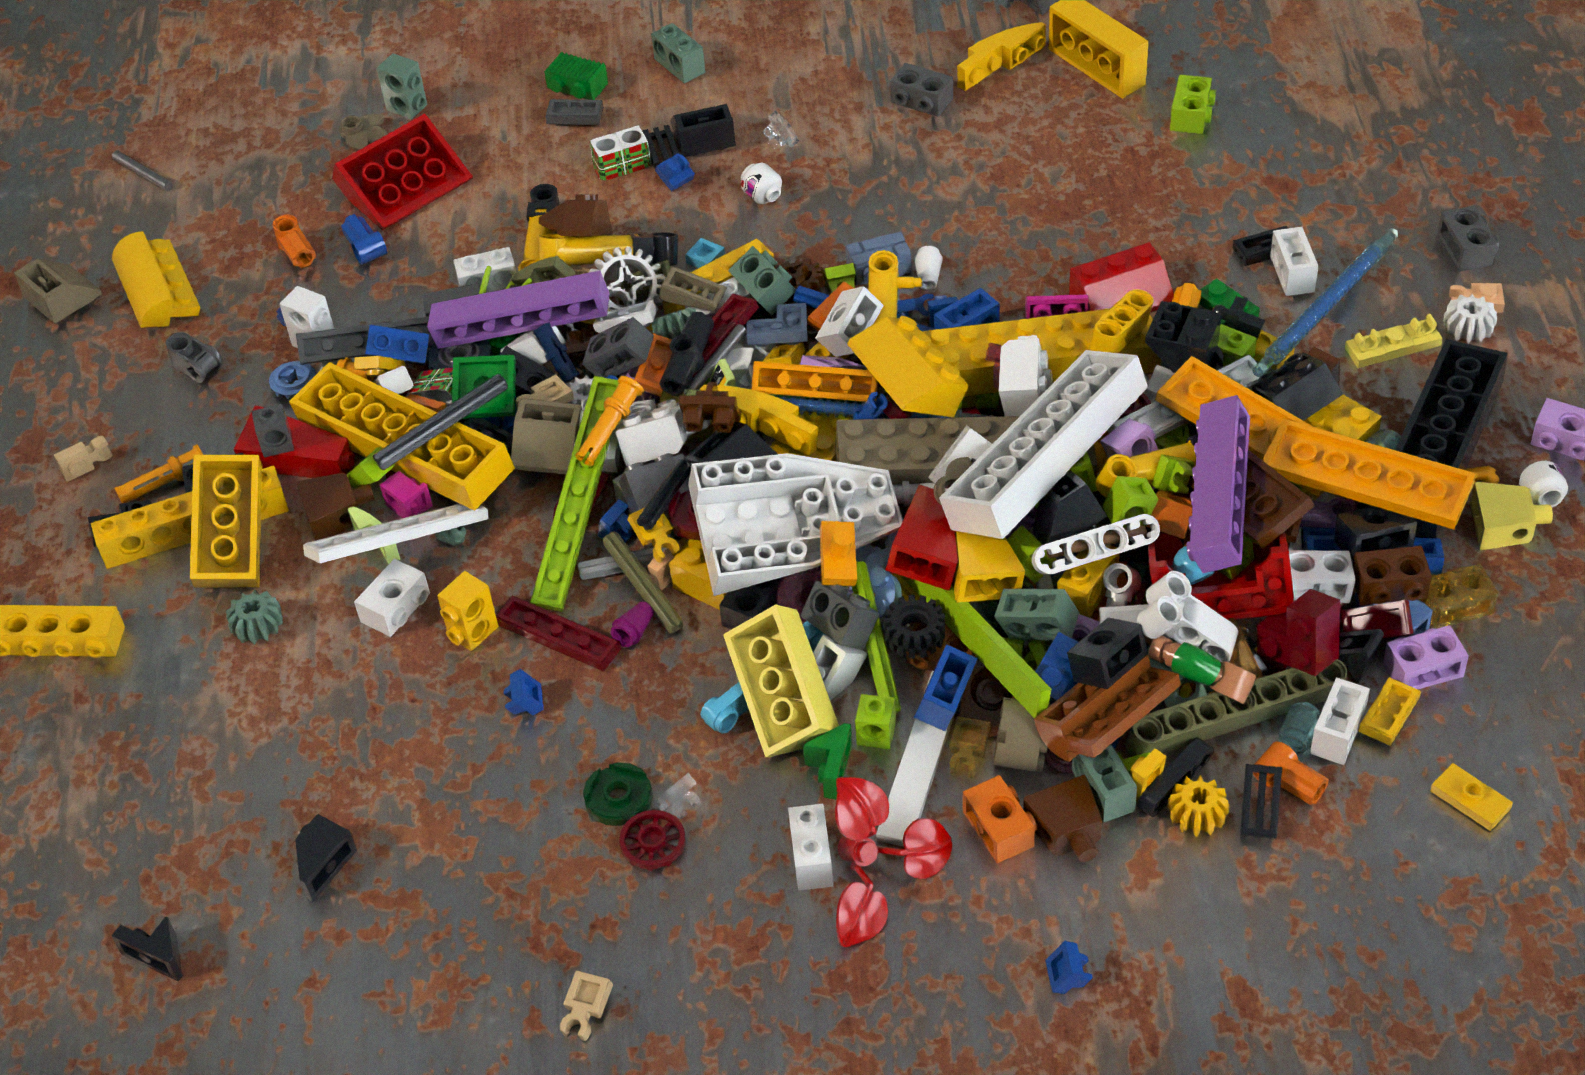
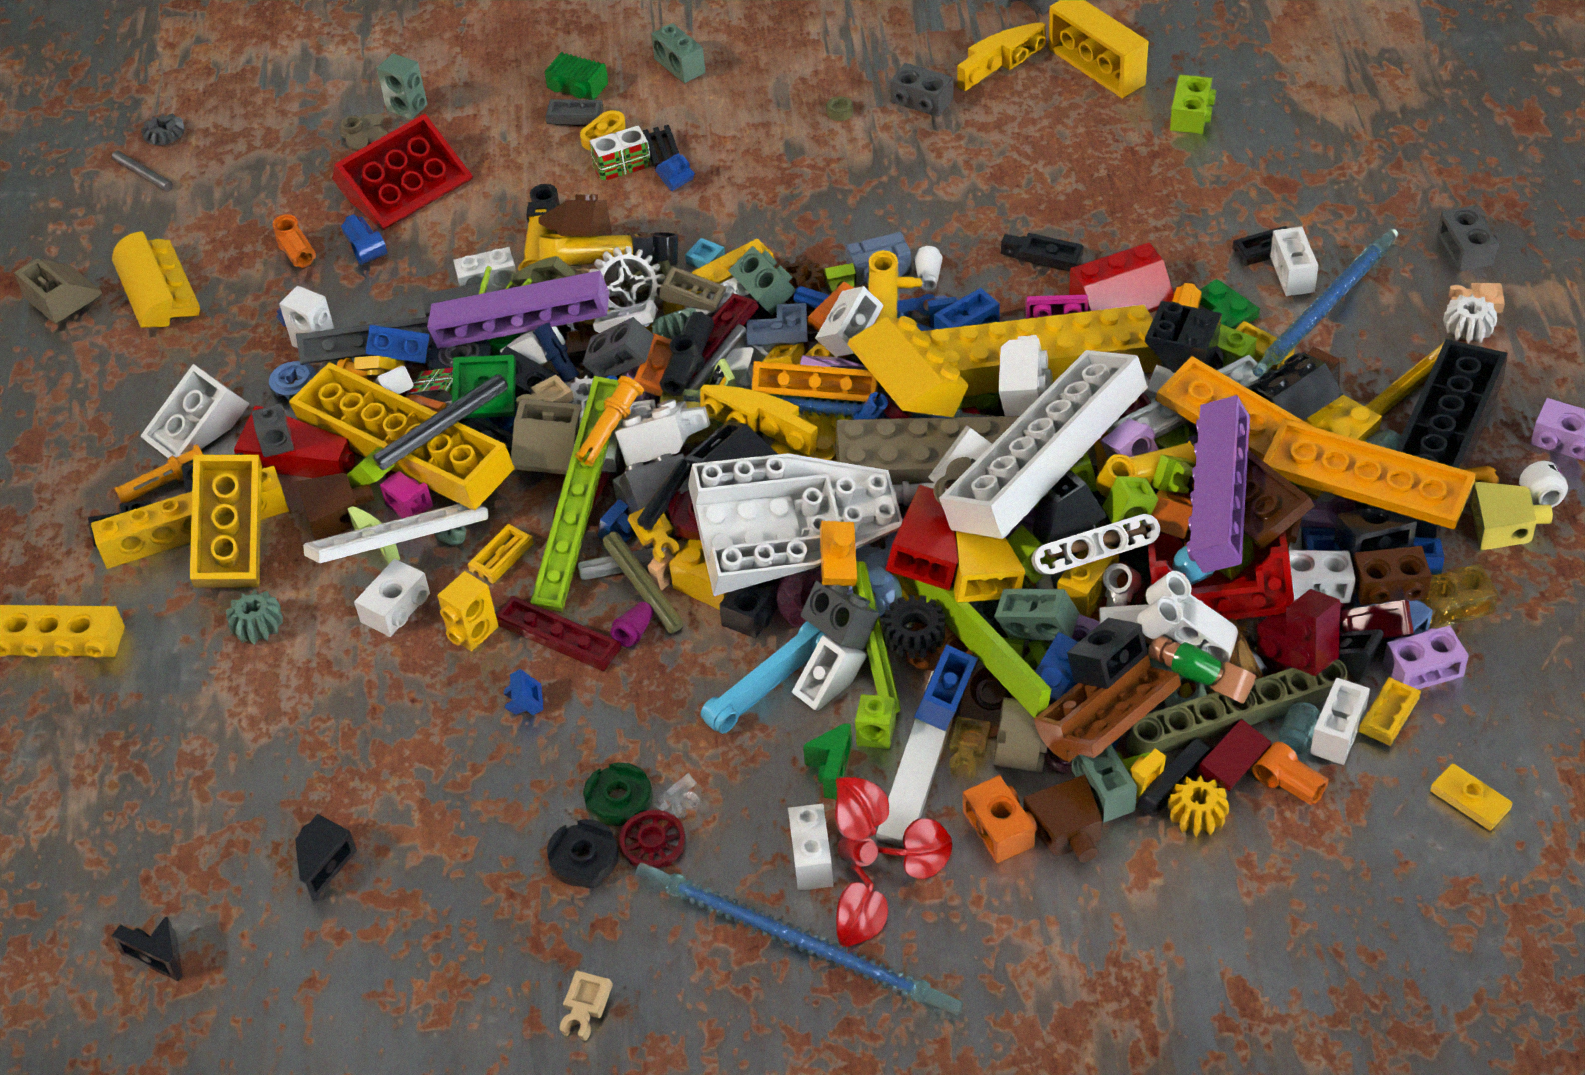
tan plate [54,436,113,482] -> none
dark grey piece [165,332,223,383] -> none
black slope [670,104,736,157] -> none
reddish brown hips [678,382,742,433] -> none
light yellow slope [723,605,839,758] -> none
white head [741,162,782,205] -> none
clear tile [763,111,799,149] -> none
clear pink hand [985,343,1002,388] -> none
blue tile [1045,941,1093,994] -> none
yellow beam [1089,289,1154,353] -> none
black piece [1212,296,1265,342] -> none
black tile [1240,764,1282,840] -> none
light yellow plate [1345,314,1443,368] -> none
none -> white slope [140,364,249,459]
none -> dark grey gear [141,113,185,145]
none -> yellow tile [468,524,534,584]
none -> black plate [547,819,619,889]
none -> yellow plate [580,110,626,151]
none -> clear light blue hose [636,862,963,1016]
none -> olive tile [826,96,853,121]
none -> black hinge [1001,233,1084,271]
none -> dark red hinge [1193,719,1272,793]
none -> yellow axle [1365,339,1451,416]

